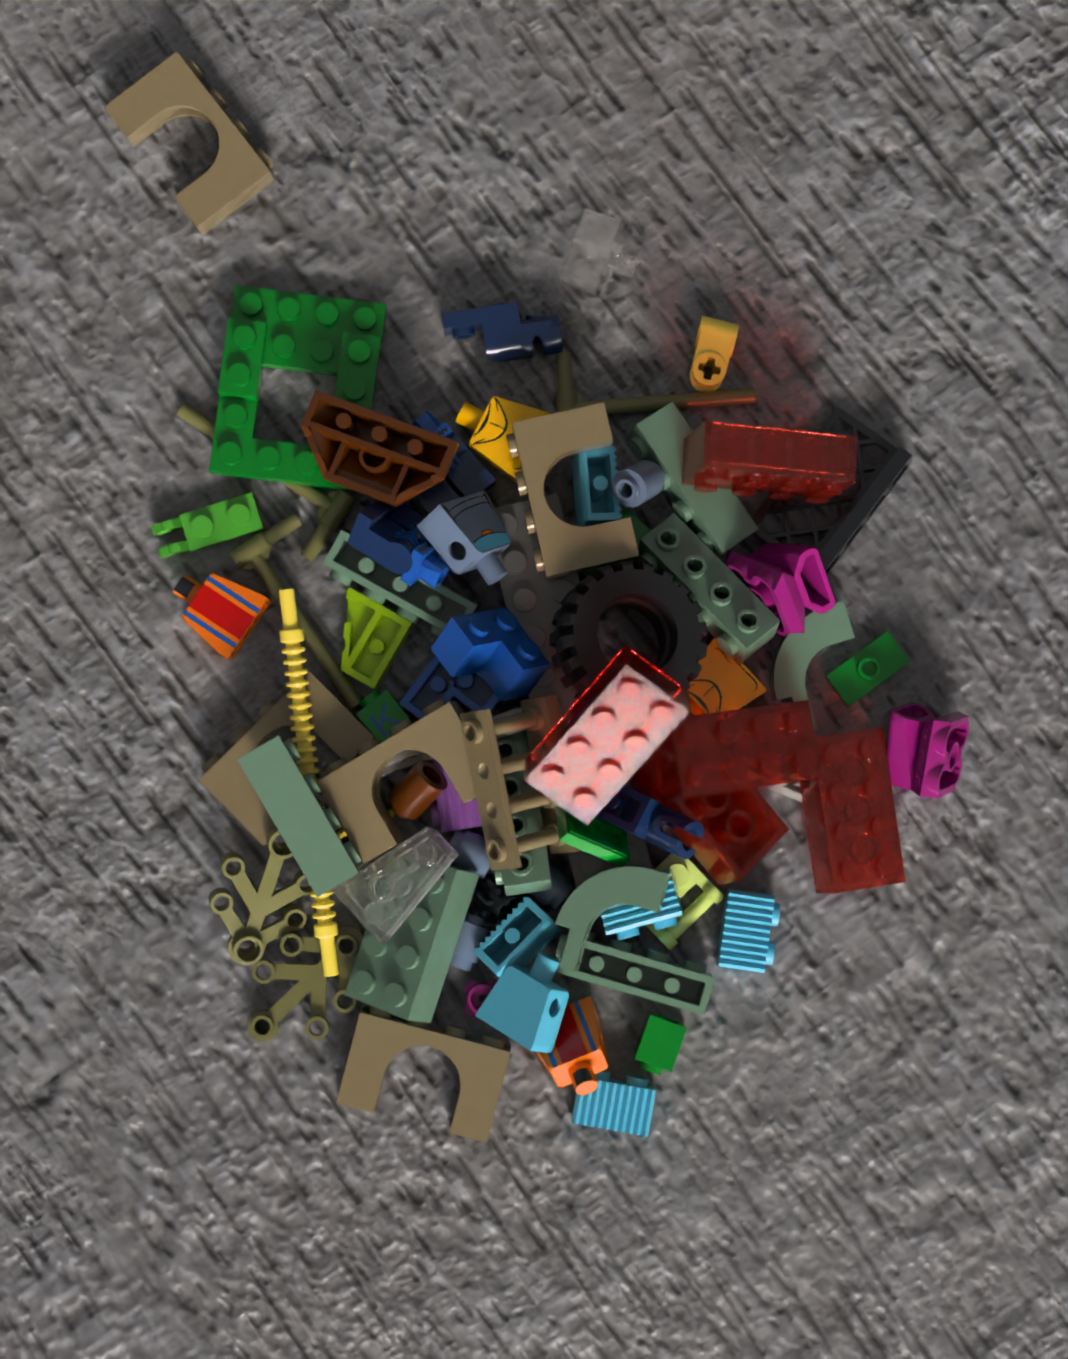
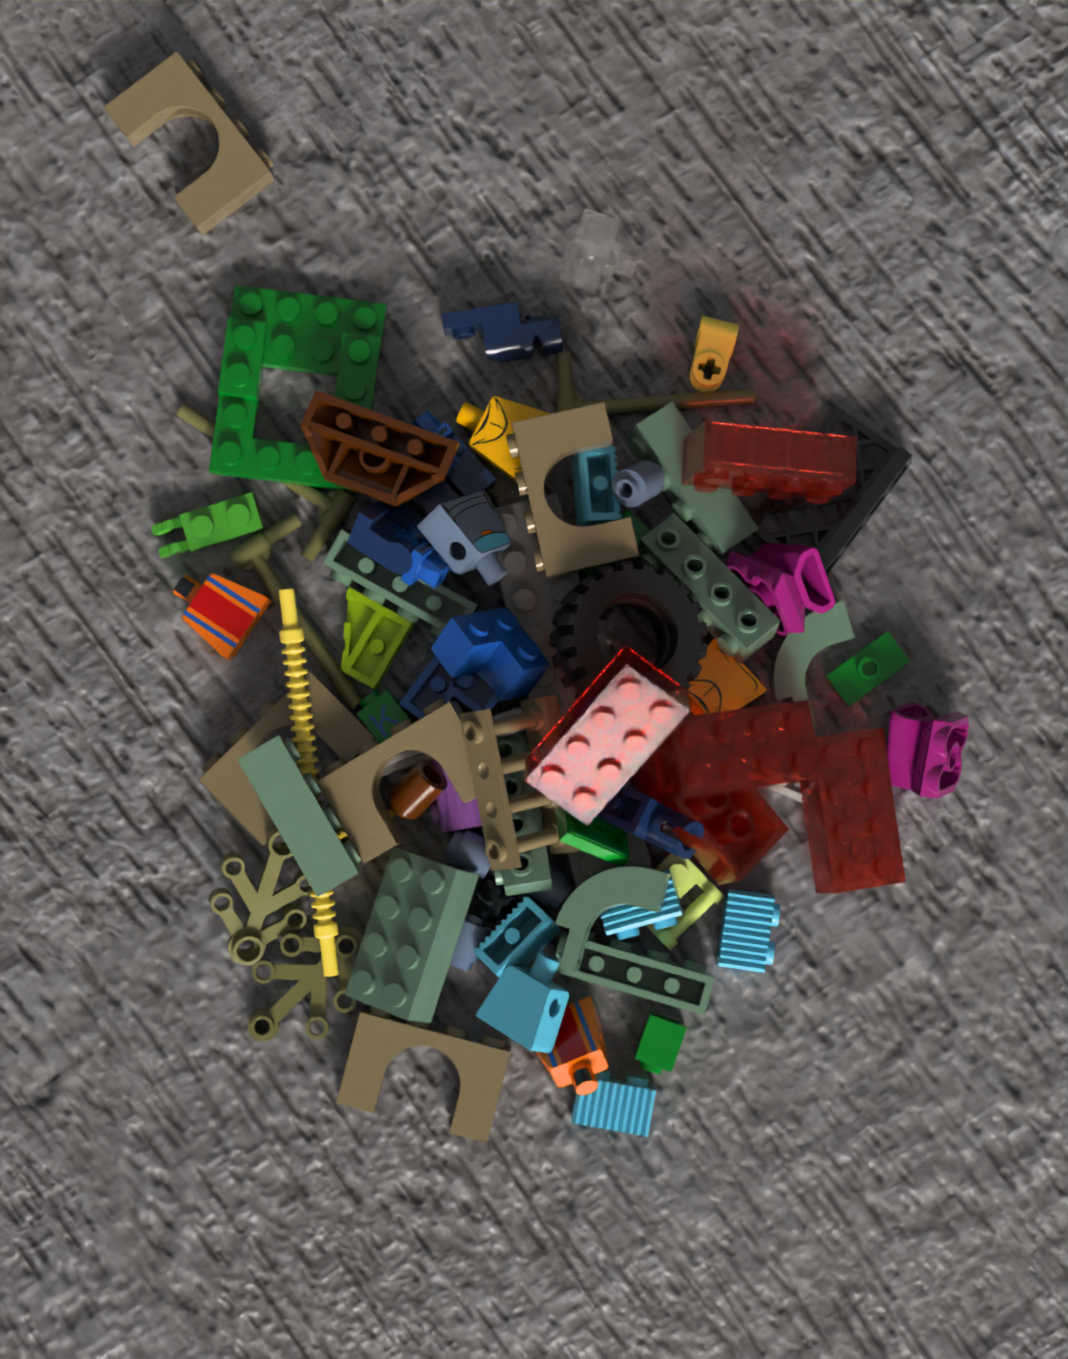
clear wing [332,827,459,943] -> none
magenta plate [464,979,498,1018] -> none

